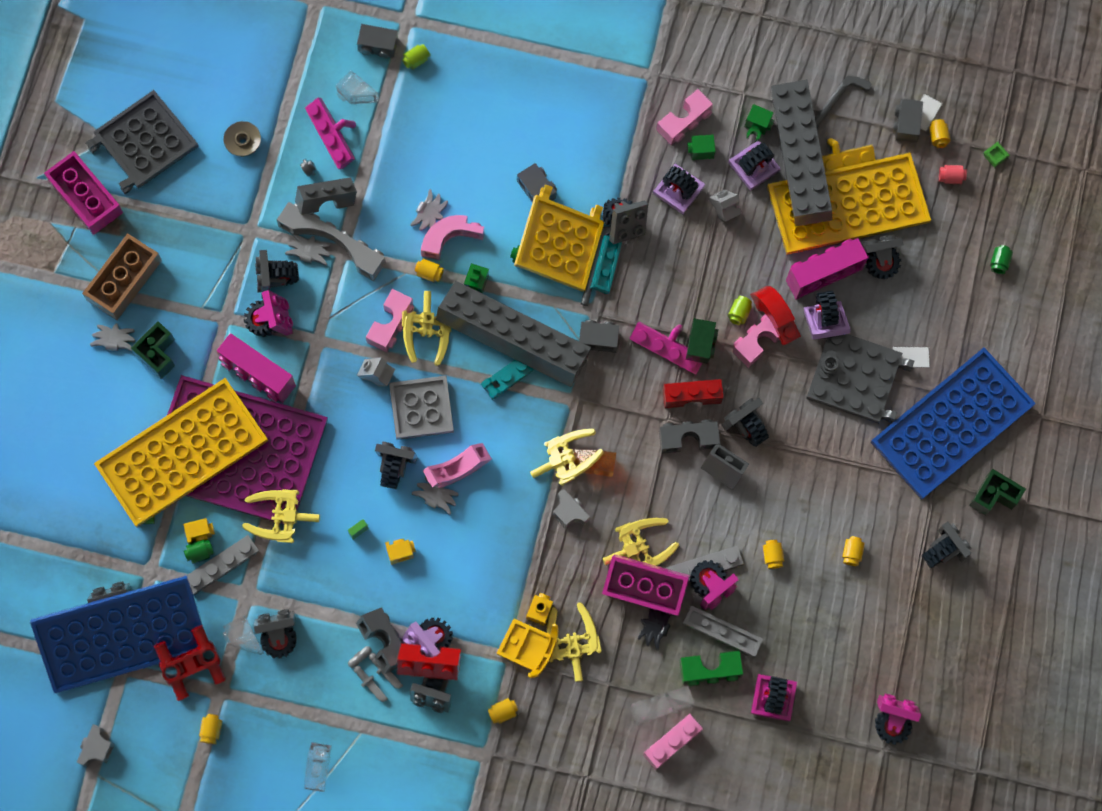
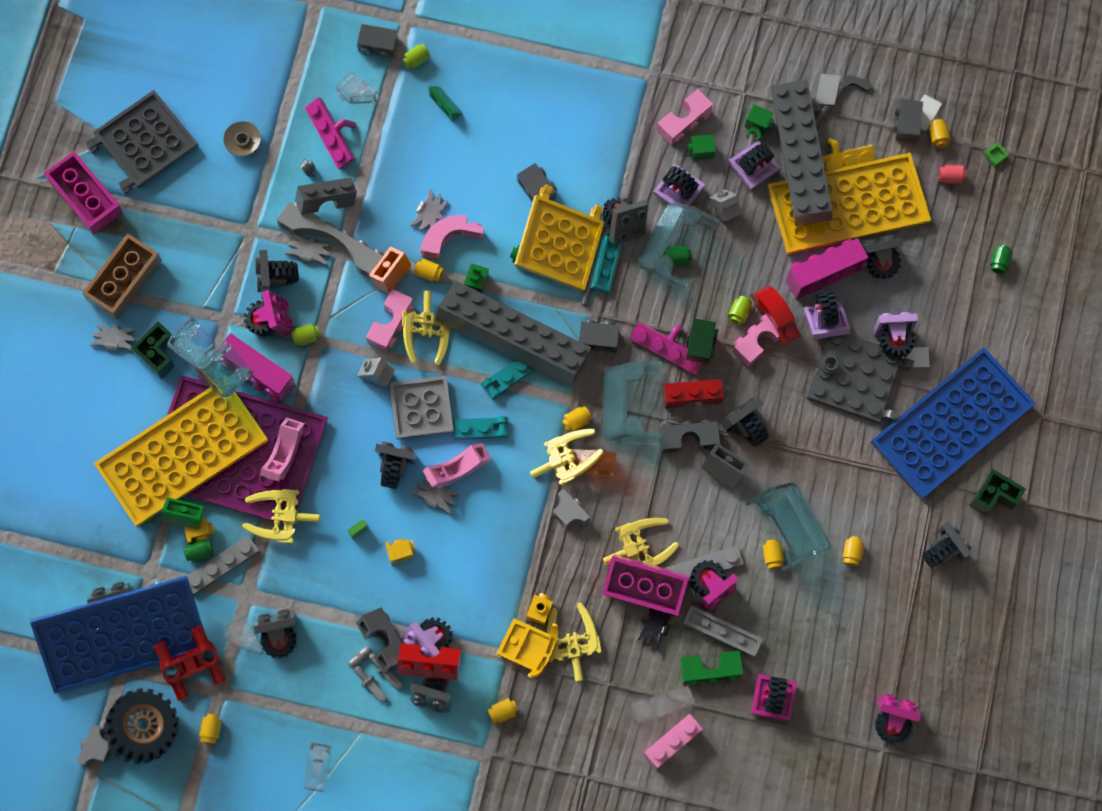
none -> black wheel [103,688,179,764]
none -> green slope [161,497,205,530]
none -> clear light blue windscreen [167,317,253,397]
none -> bright pink arch [260,417,305,481]
none -> lime brick [291,323,320,346]
none -> orange brick [369,247,412,294]
none -> green slope [429,86,462,121]
none -> teal plate [454,416,509,440]
none -> yellow brick [562,406,592,432]
none -> clear light blue windscreen [602,361,663,444]
none -> clear light blue windscreen [638,202,720,291]
none -> green brick [664,246,692,266]
none -> clear light blue windscreen [746,482,831,571]
none -> light grey sticker [815,74,841,105]
none -> plate [873,312,918,360]

